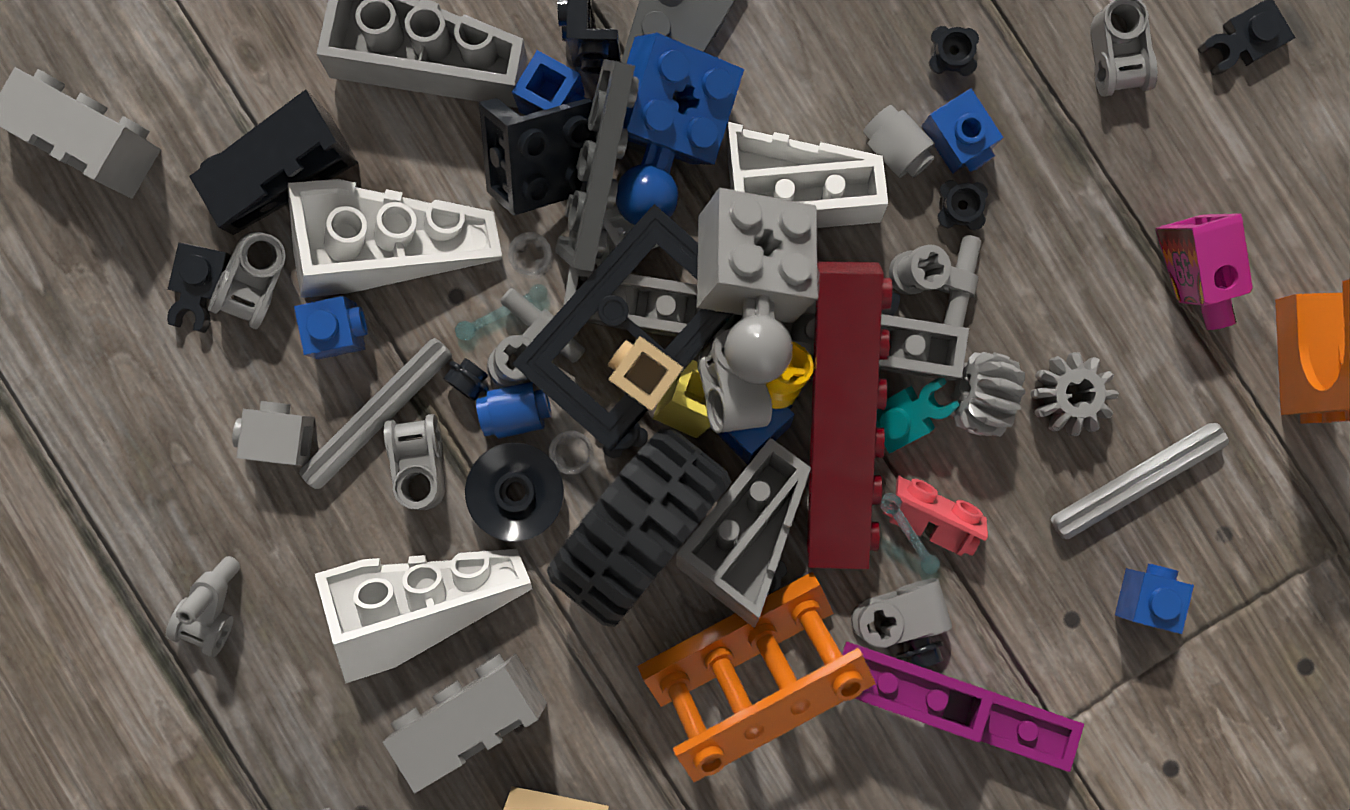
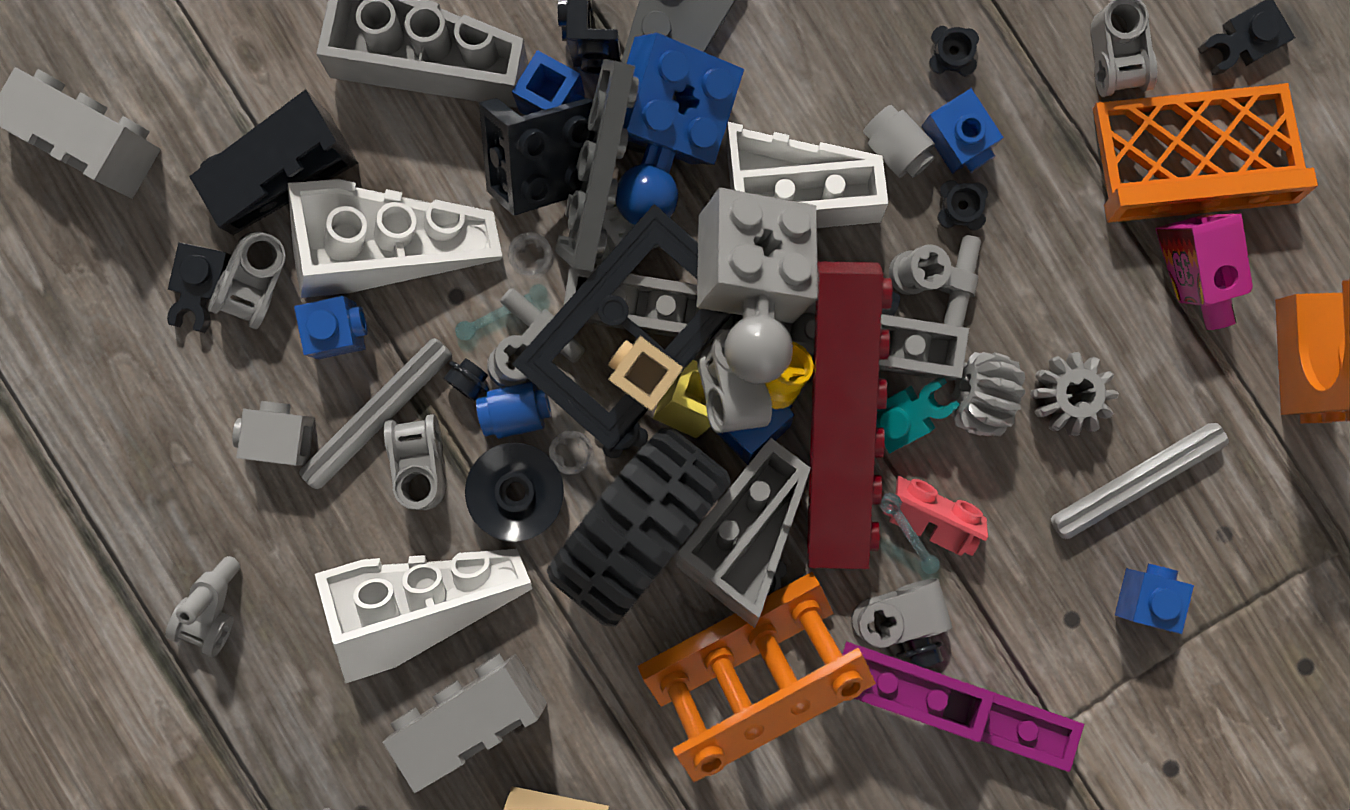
none -> orange fence [1093,83,1318,223]

